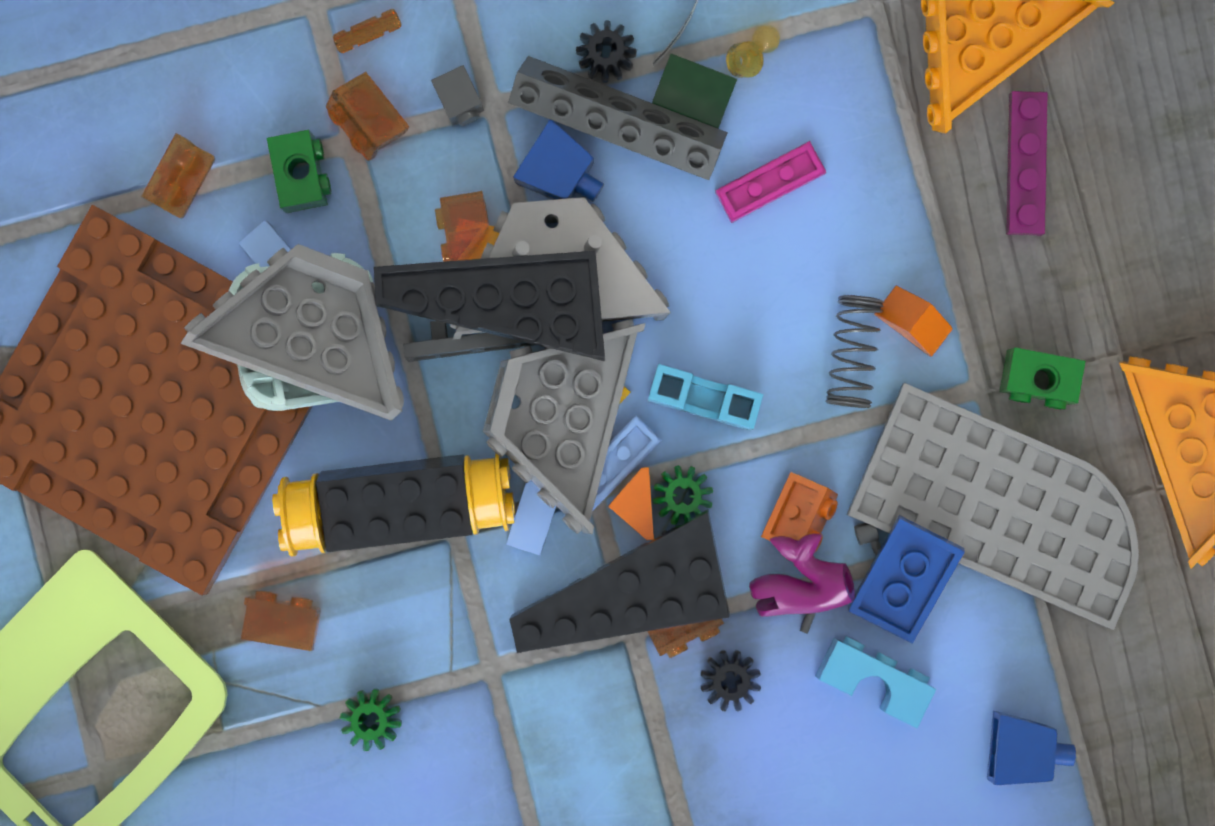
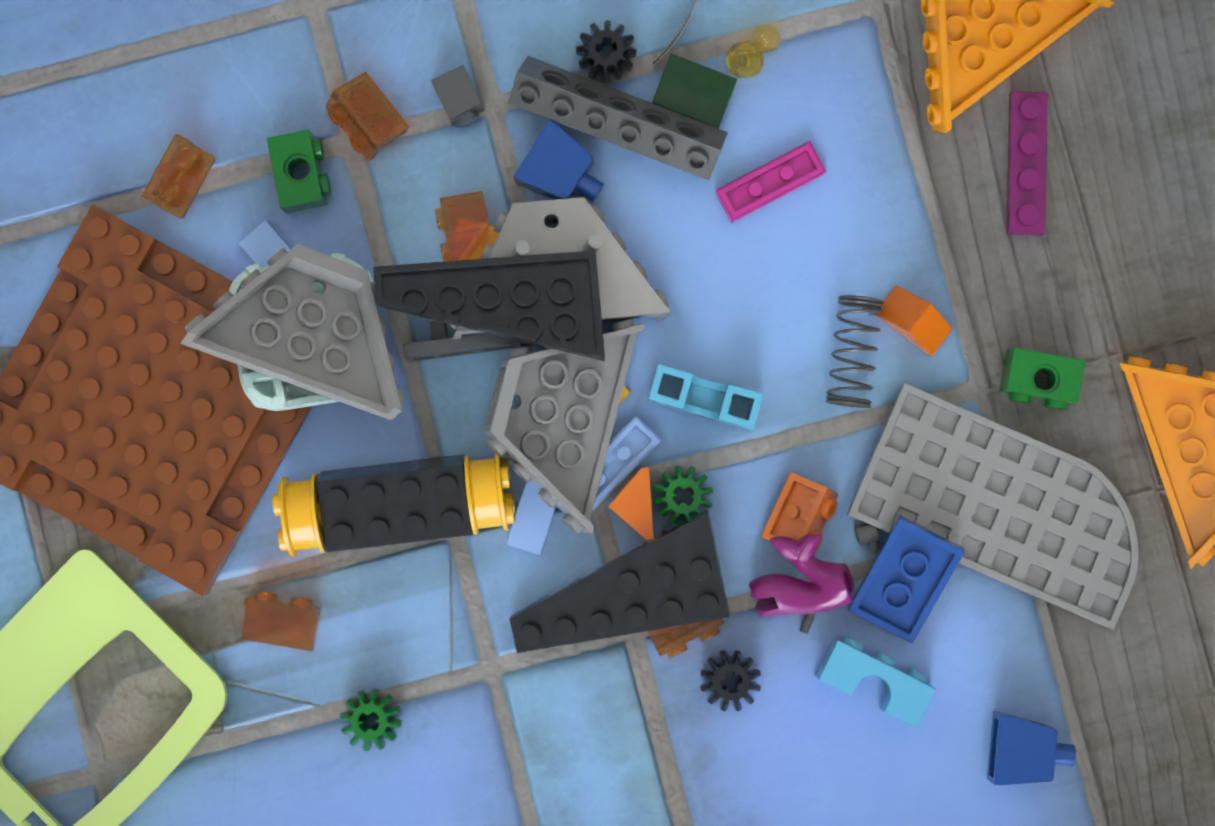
clear orange axle [332,9,401,53] -> none

